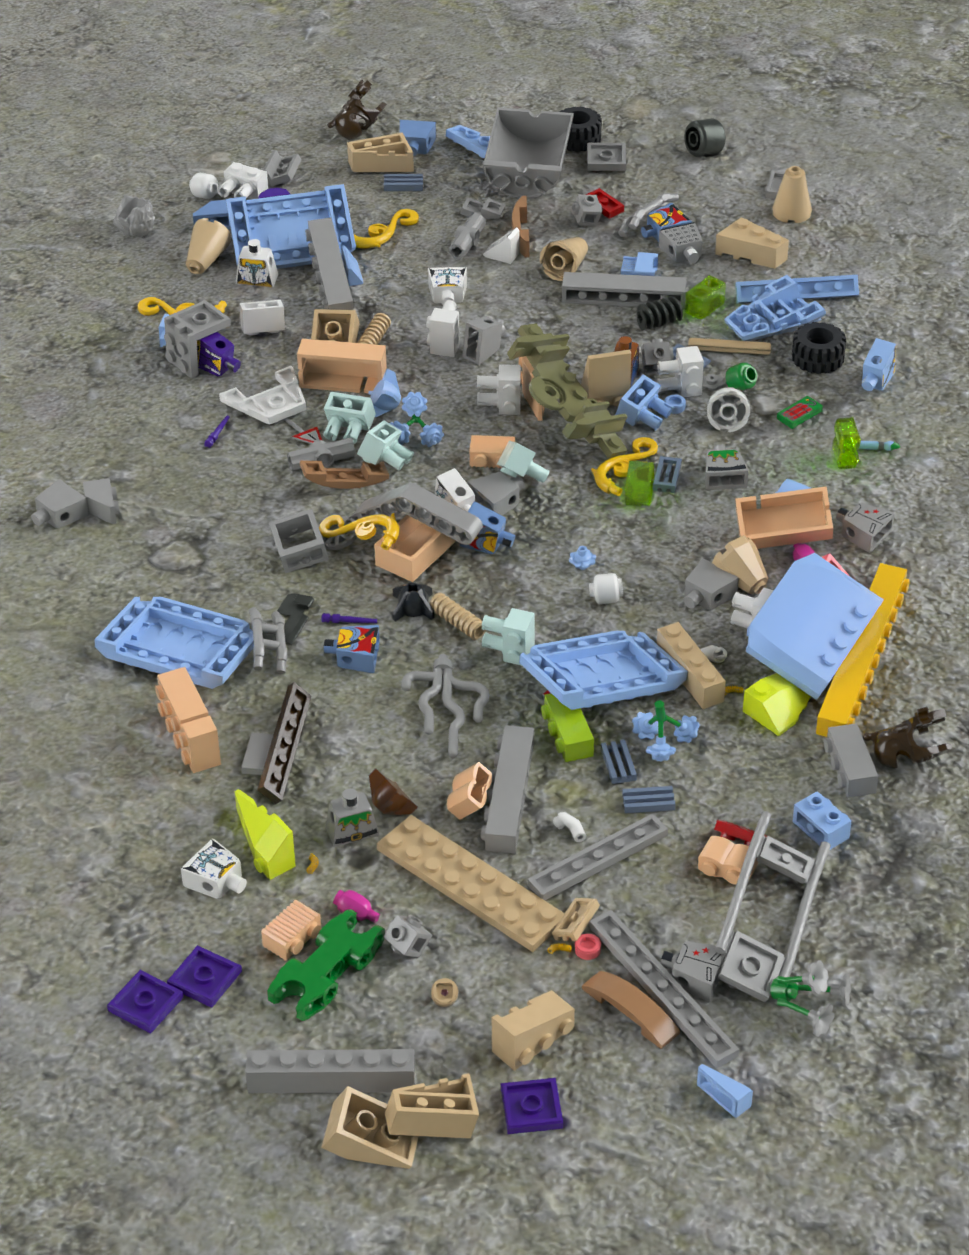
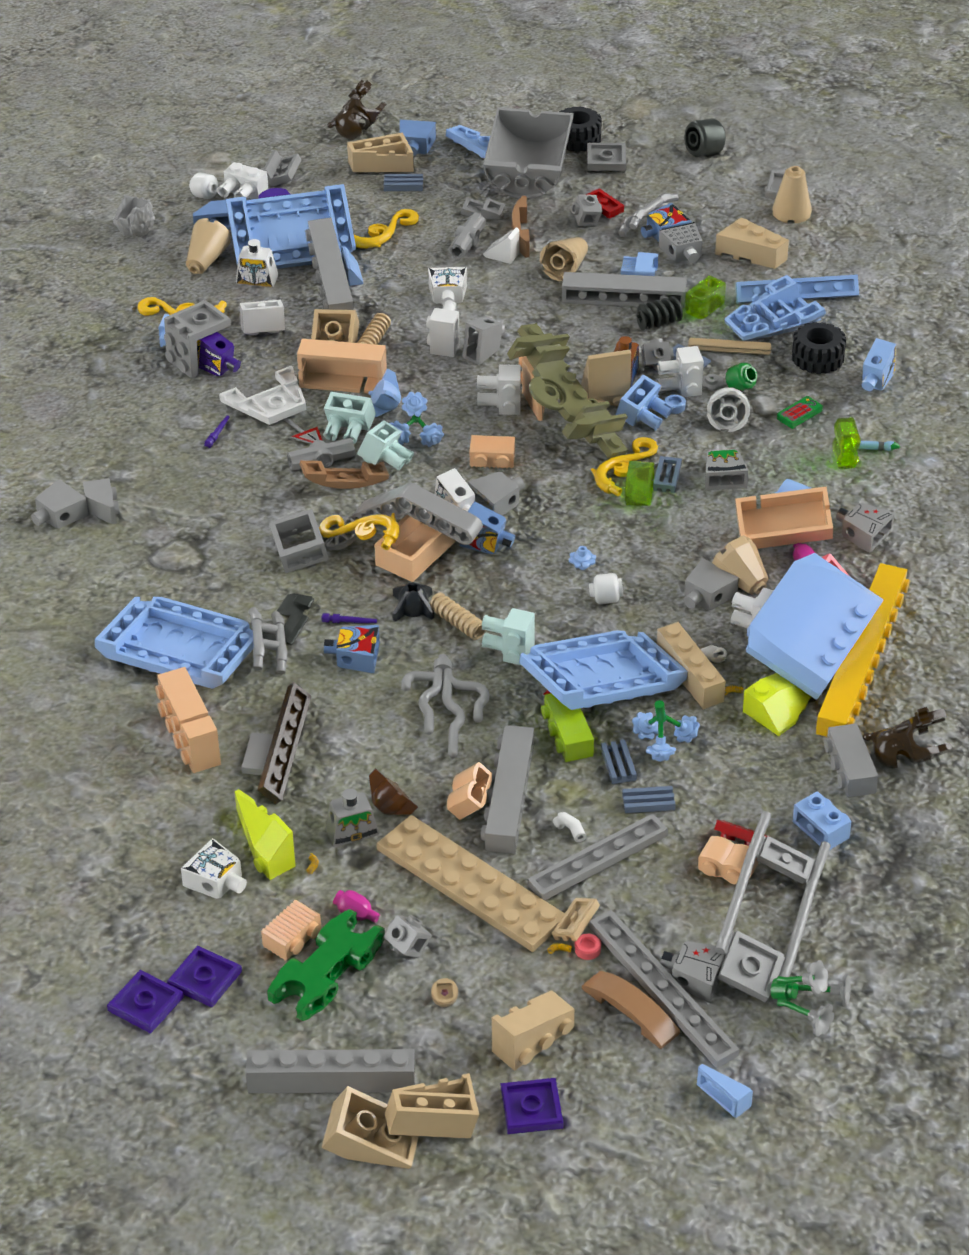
light aqua brick [497,441,550,483] -> none

